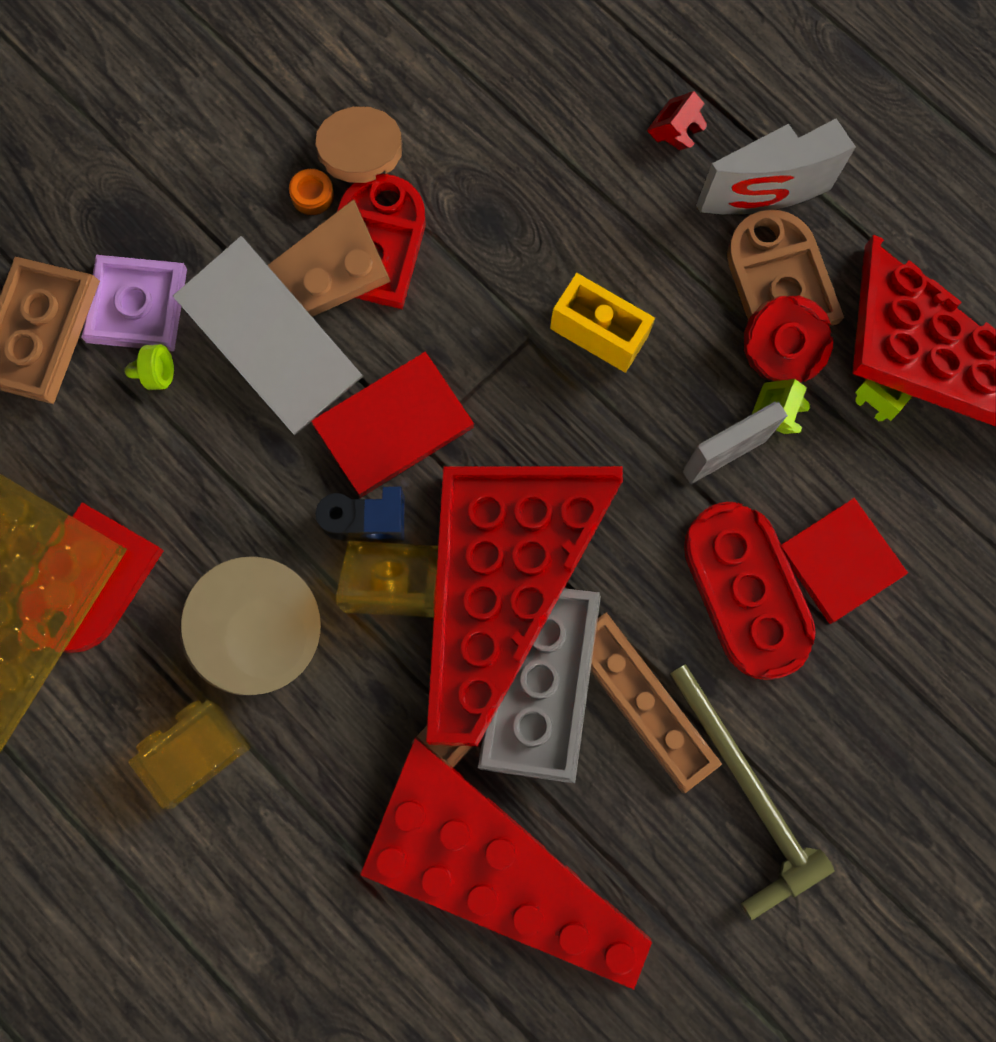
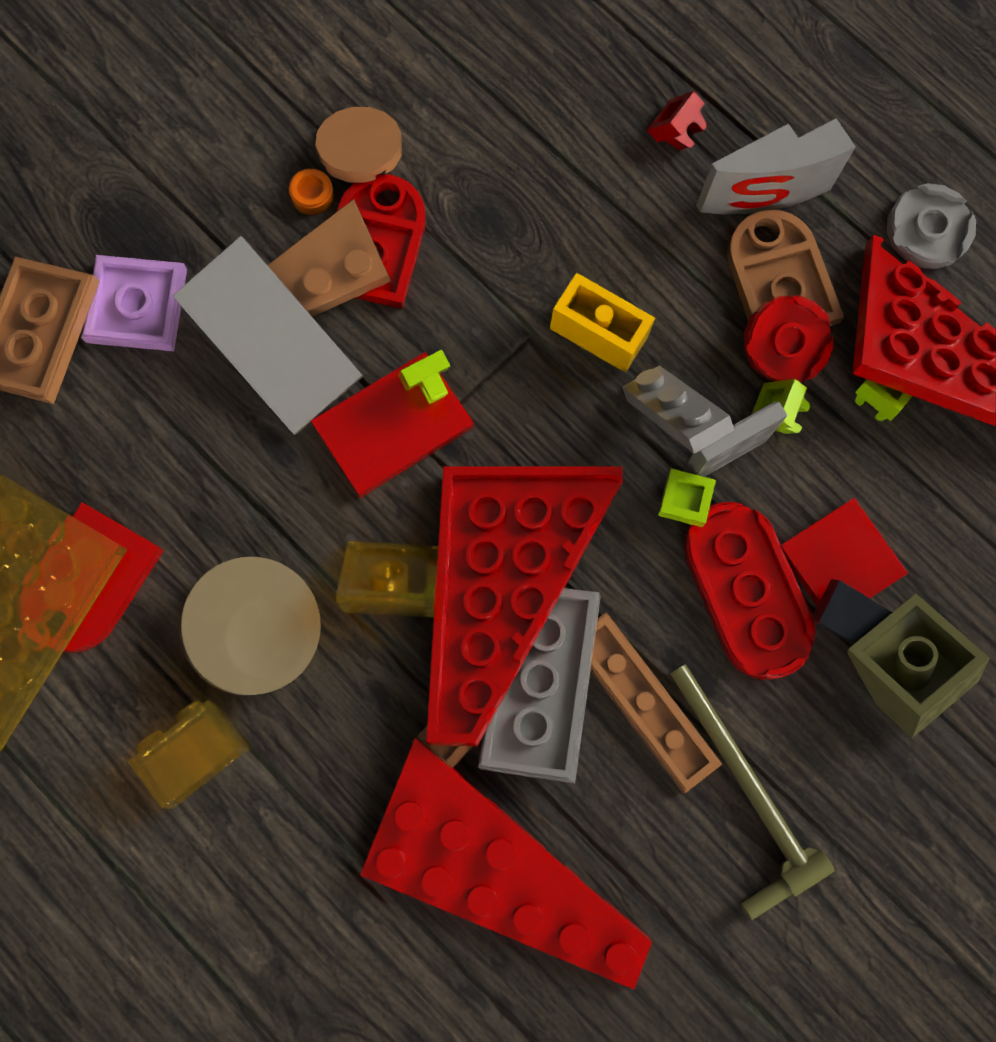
lime tile [124,344,174,390] -> none
leg [315,486,405,541] -> none
none -> lime tile [398,350,450,404]
none -> light grey plate [622,365,734,454]
none -> lime tile [658,468,716,527]
none -> black tile [811,579,893,646]
none -> olive slope [847,594,990,738]
none -> light grey tile [887,183,976,269]

